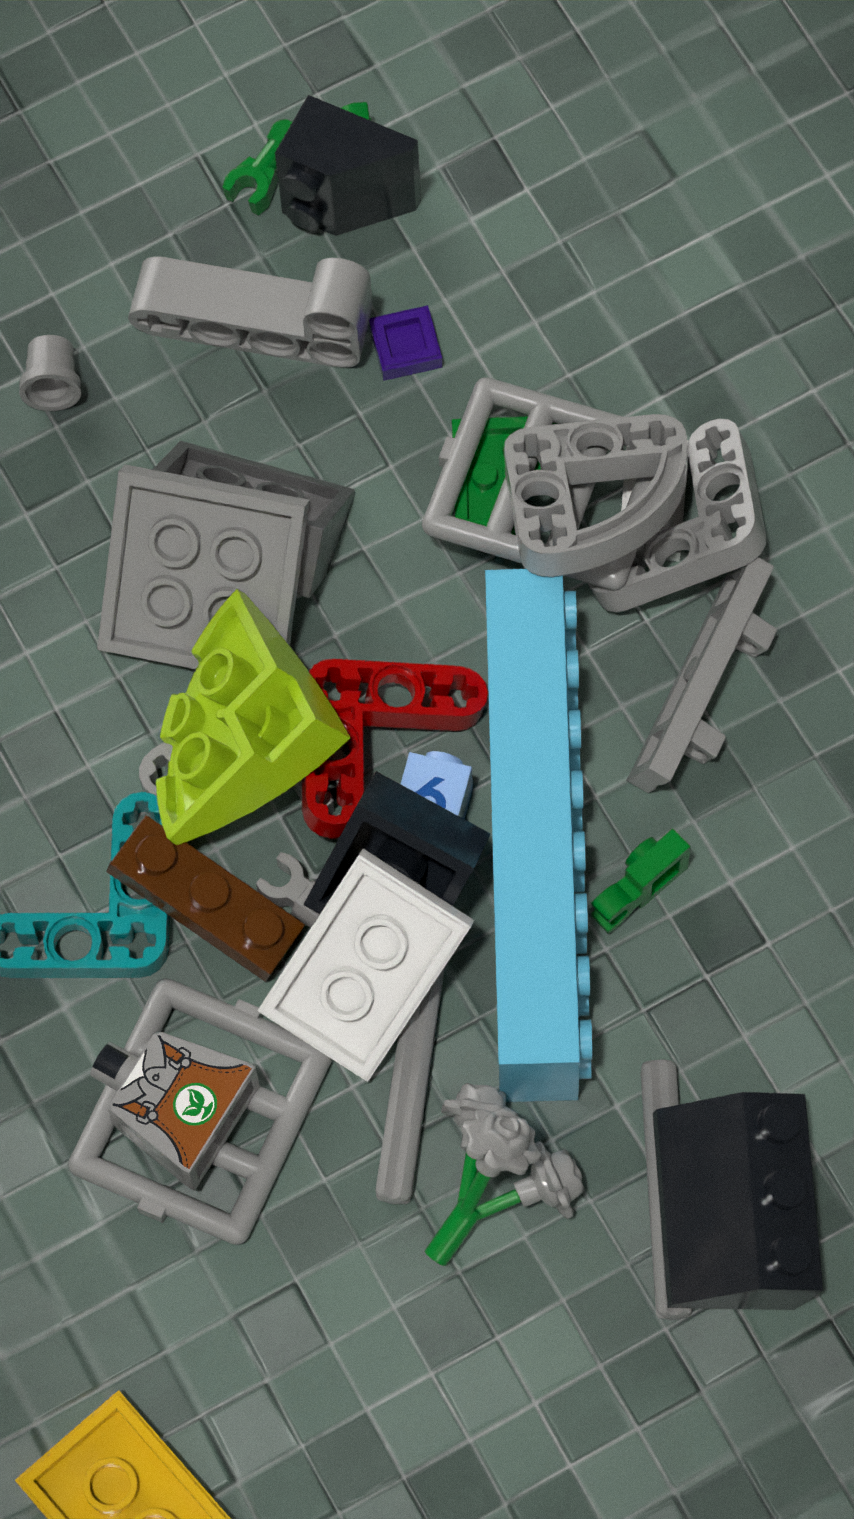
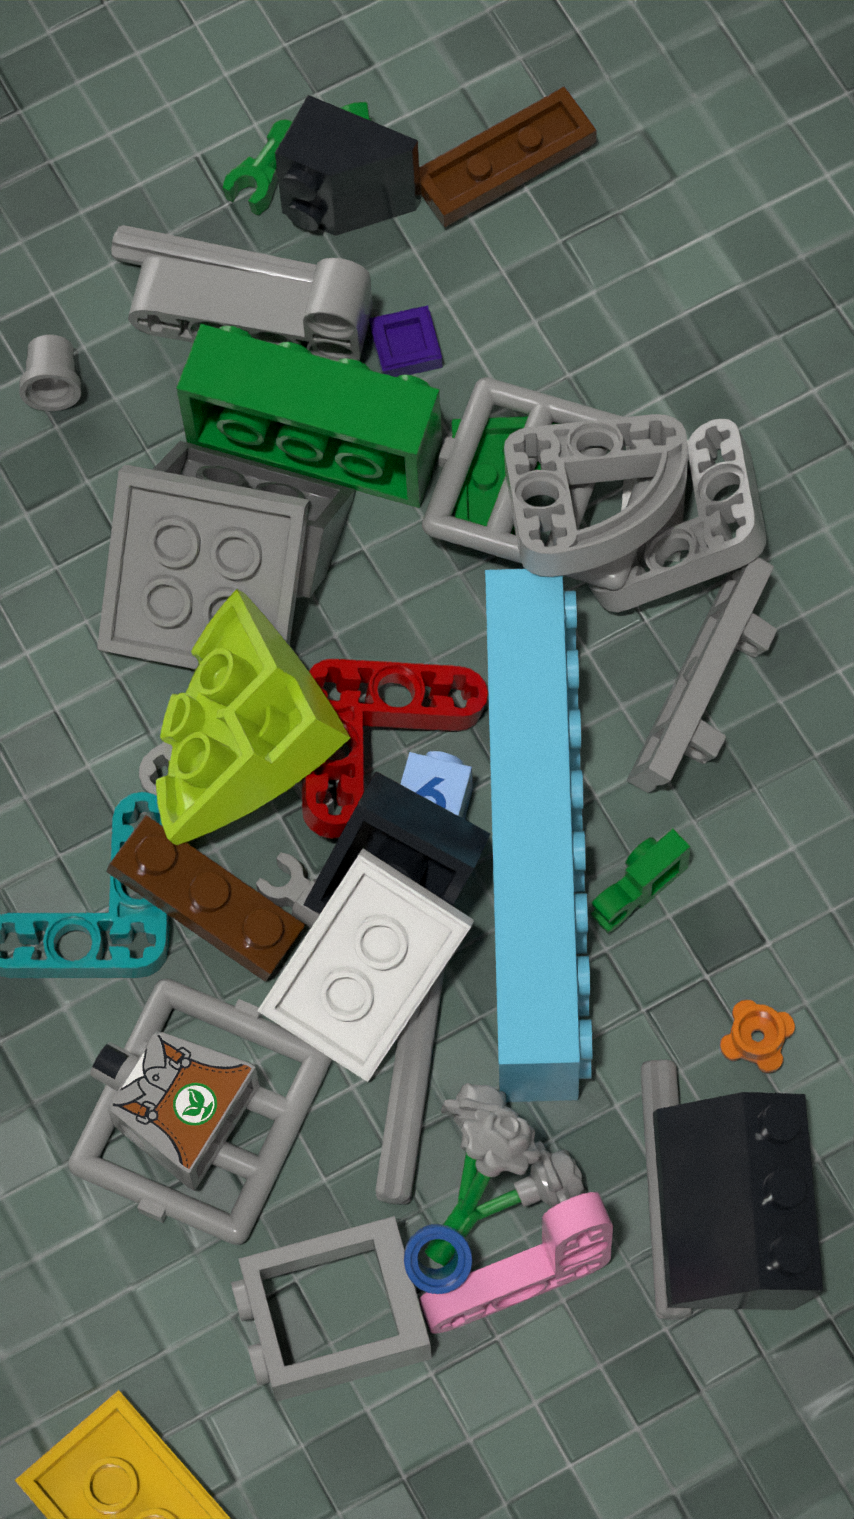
none -> light grey axle [111,225,317,282]
none -> green brick [176,324,442,508]
none -> light grey window [231,1216,432,1402]
none -> blue piece [404,1224,472,1294]
none -> bright pink beam [418,1192,613,1334]
none -> reddish brown plate [419,86,597,228]
none -> orange plate [720,1000,795,1073]

